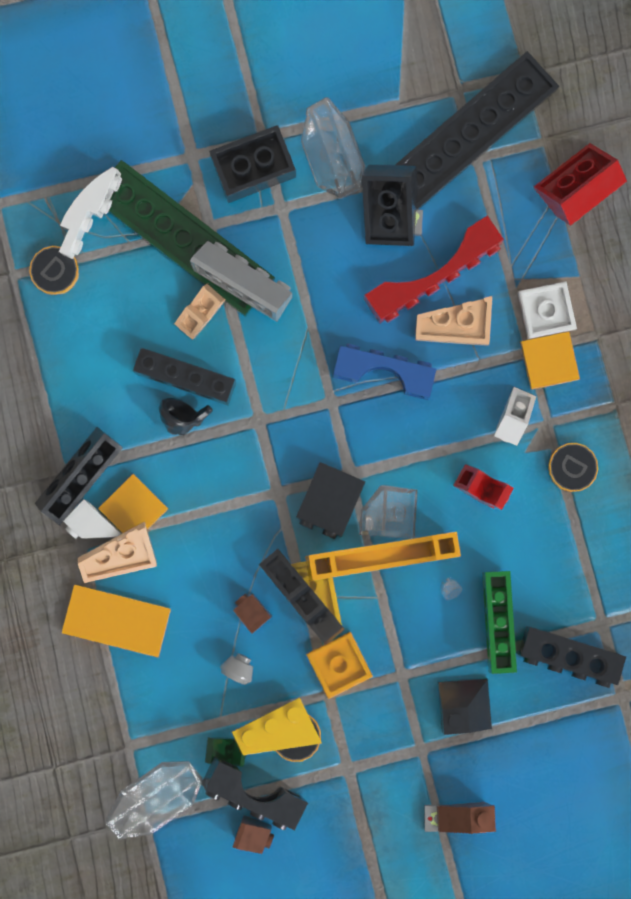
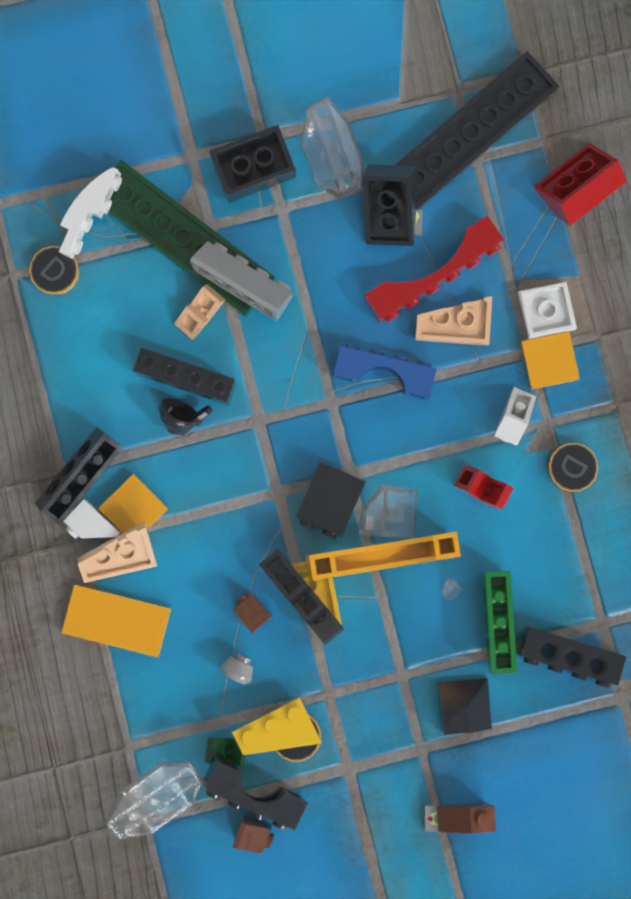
light orange tile [306,632,373,699] -> none

